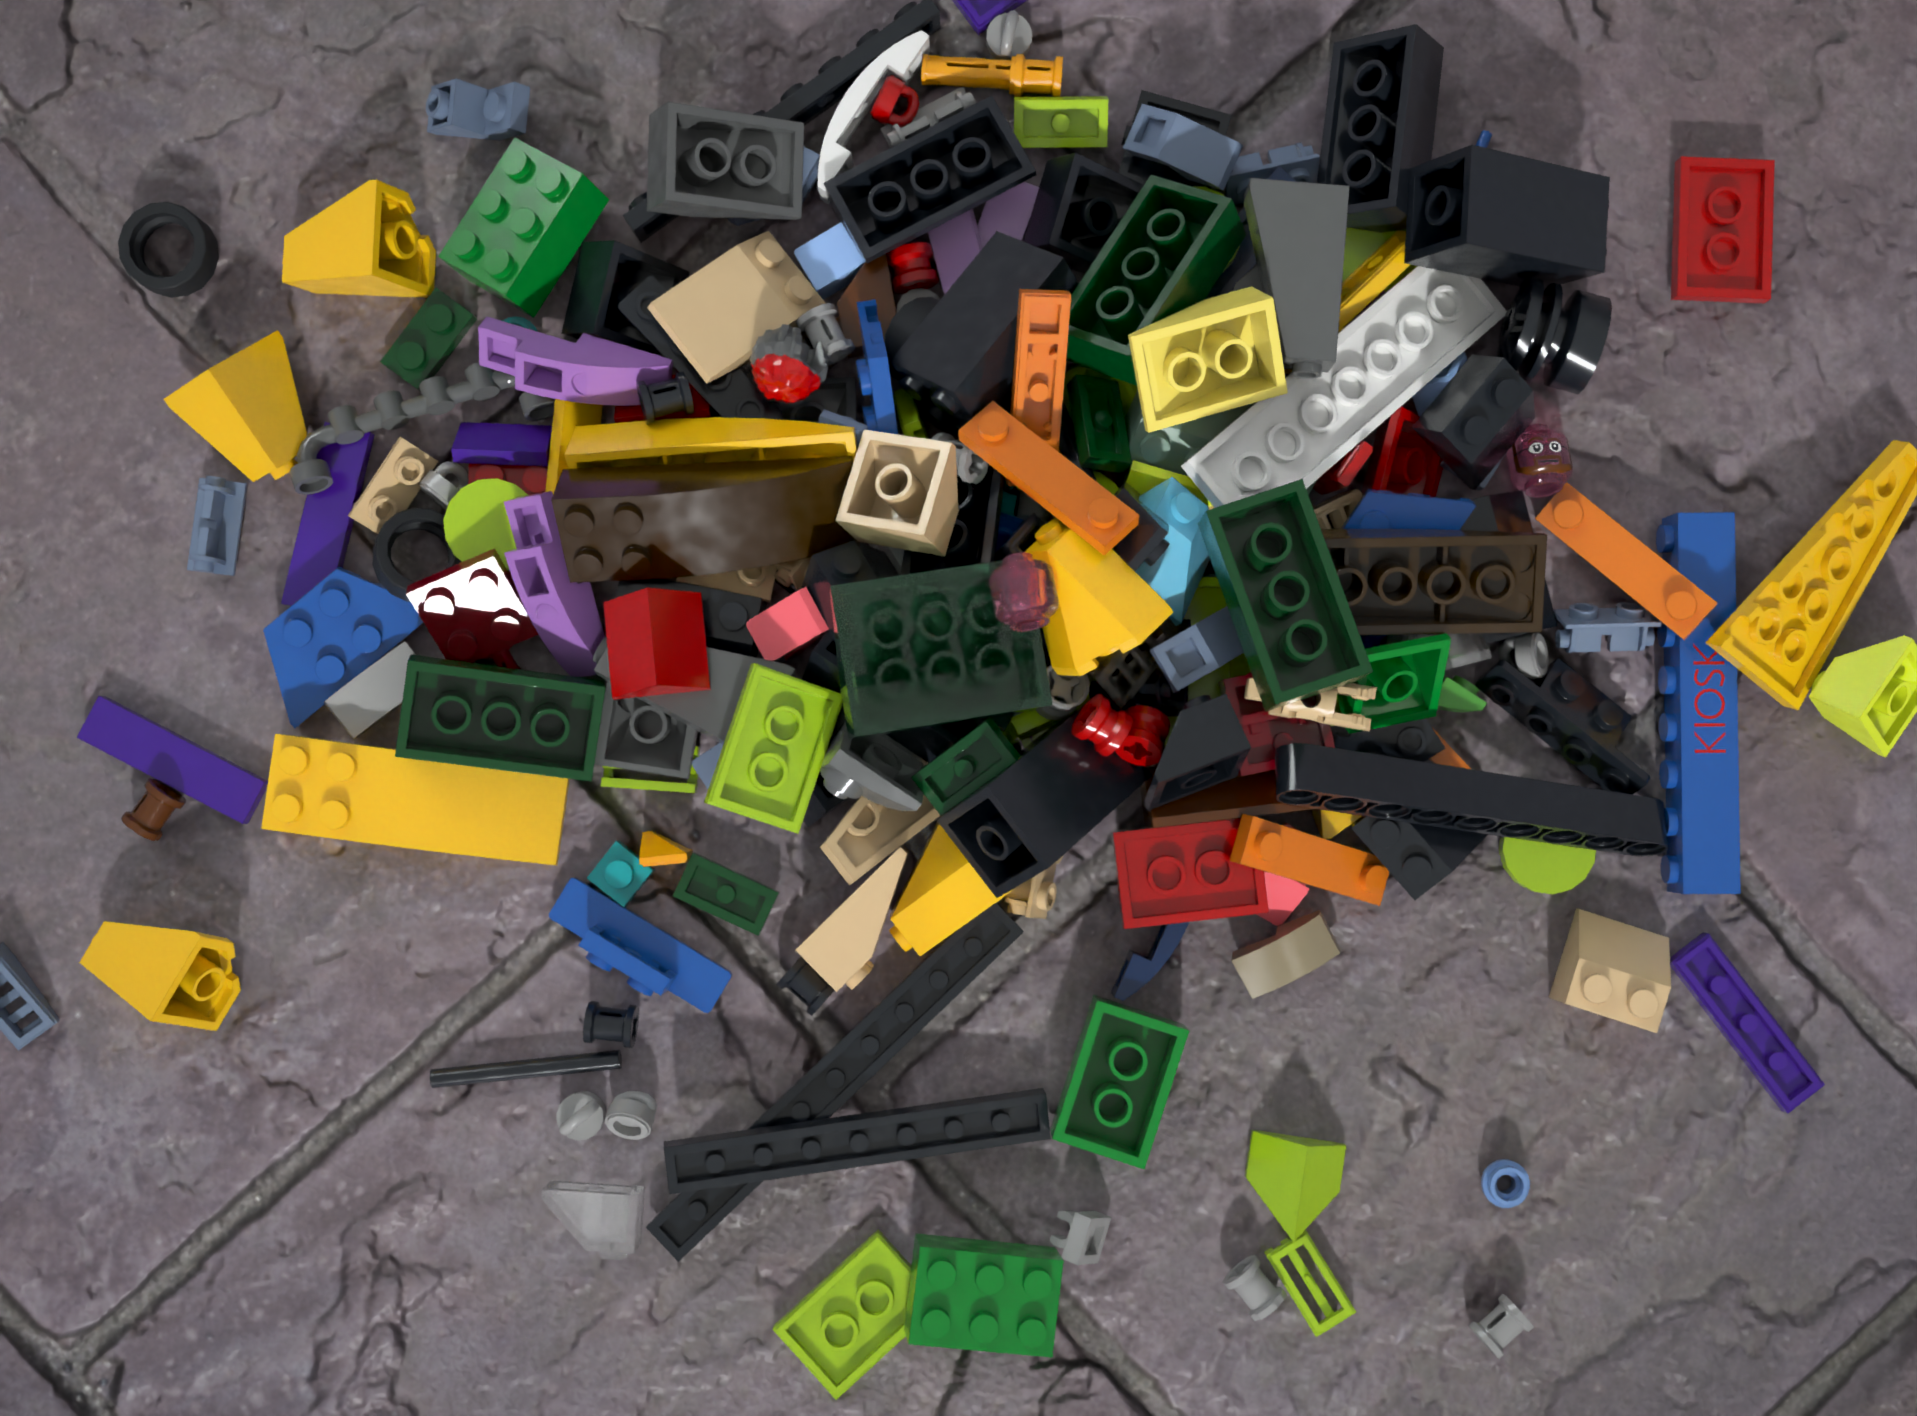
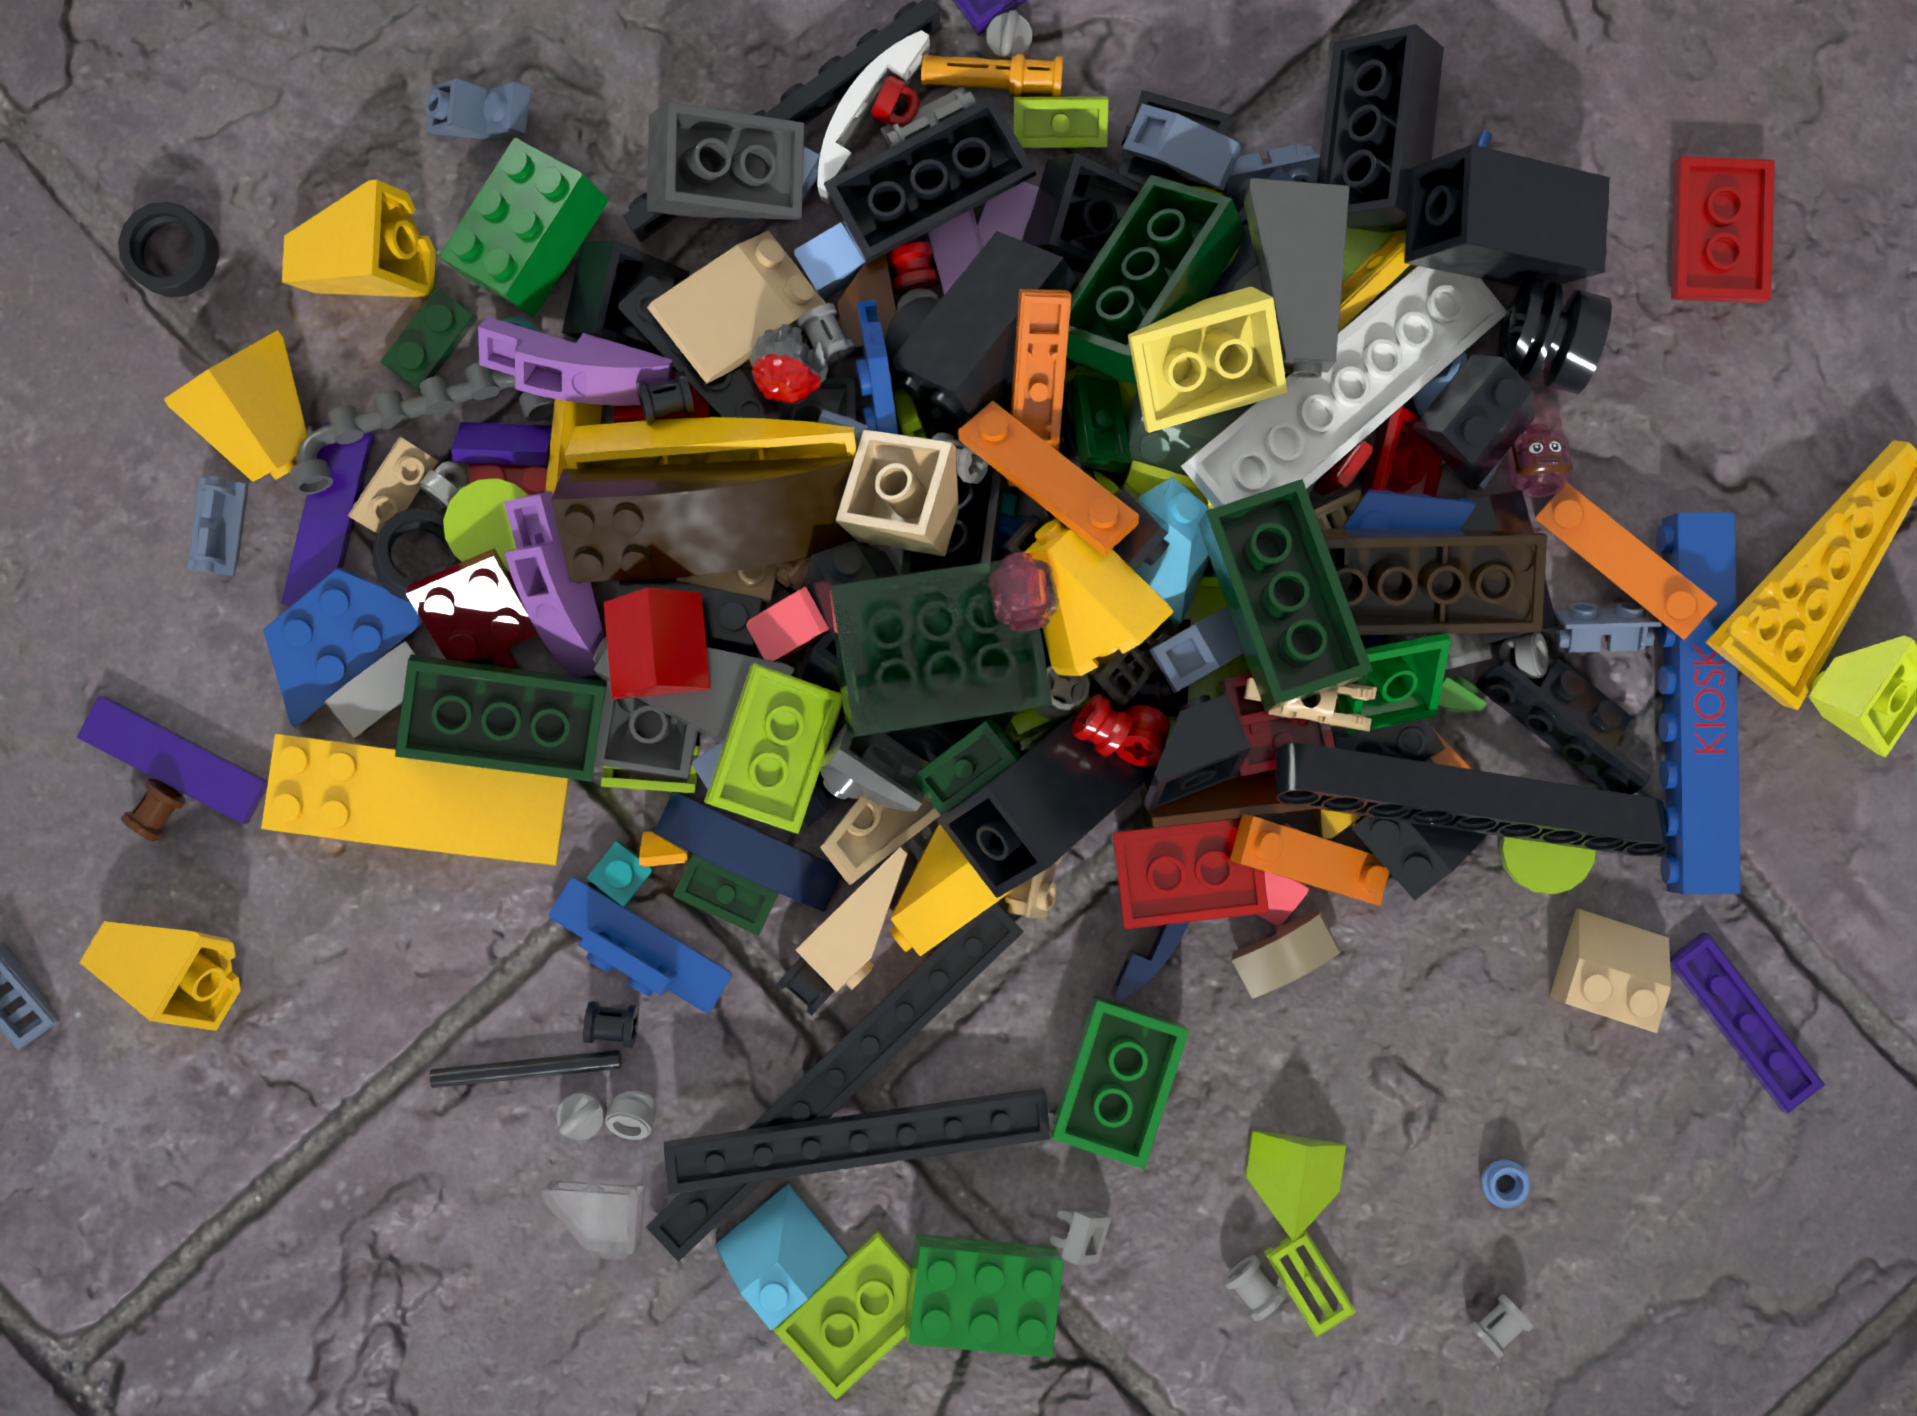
none -> dark blue slope [654,792,841,912]
none -> medium azure slope [715,1182,849,1330]

